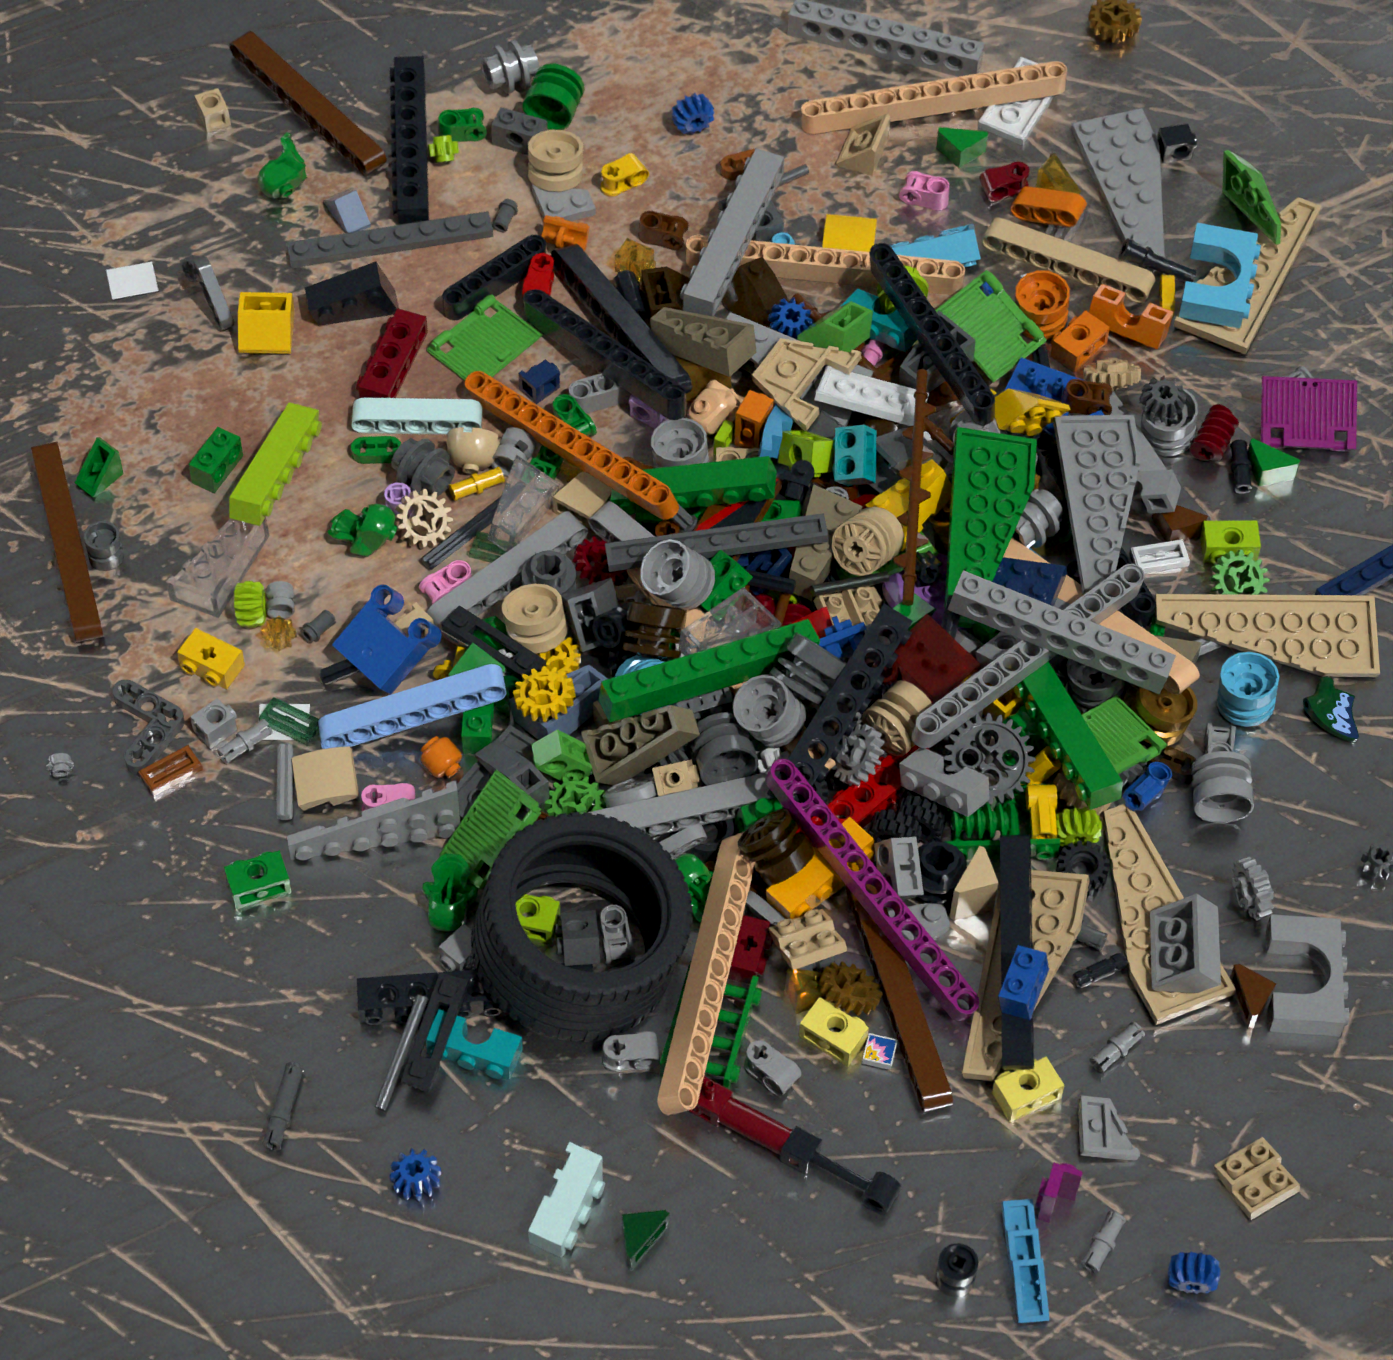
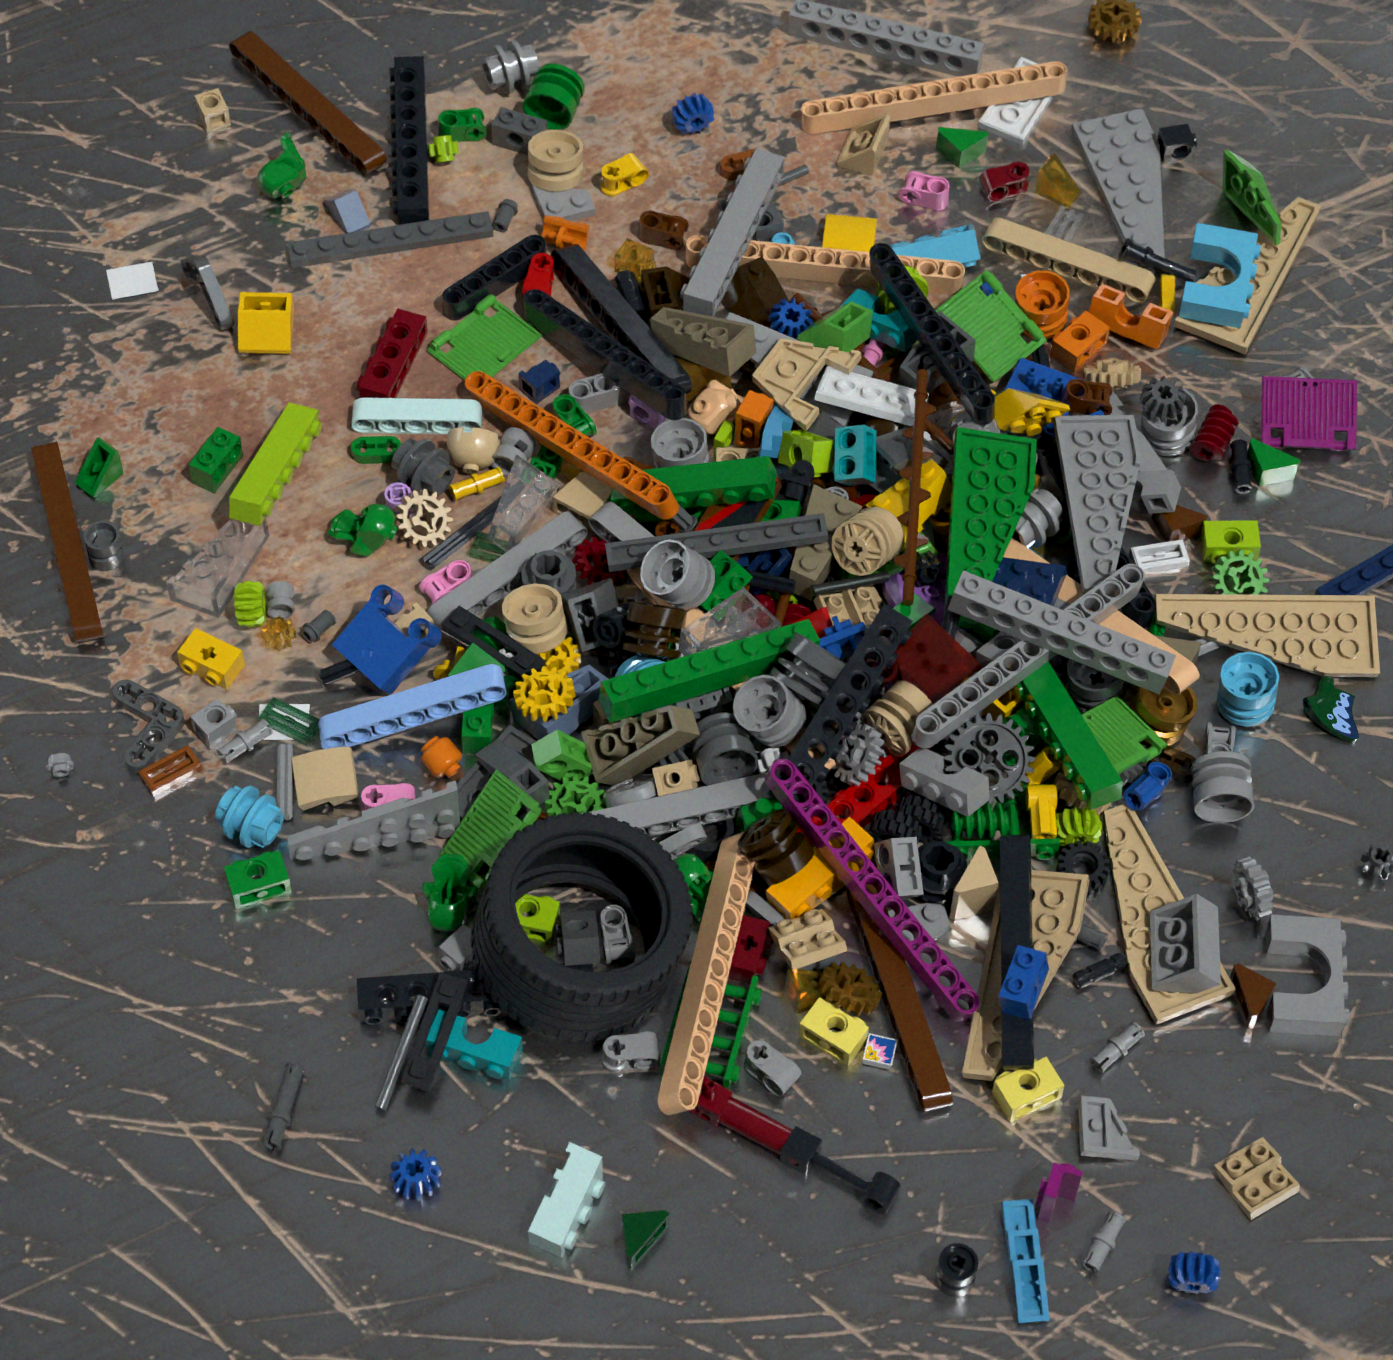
black wedge [305,261,399,326] -> none
orange beam [1010,186,1087,227] -> none
none -> medium azure piece [215,785,284,848]

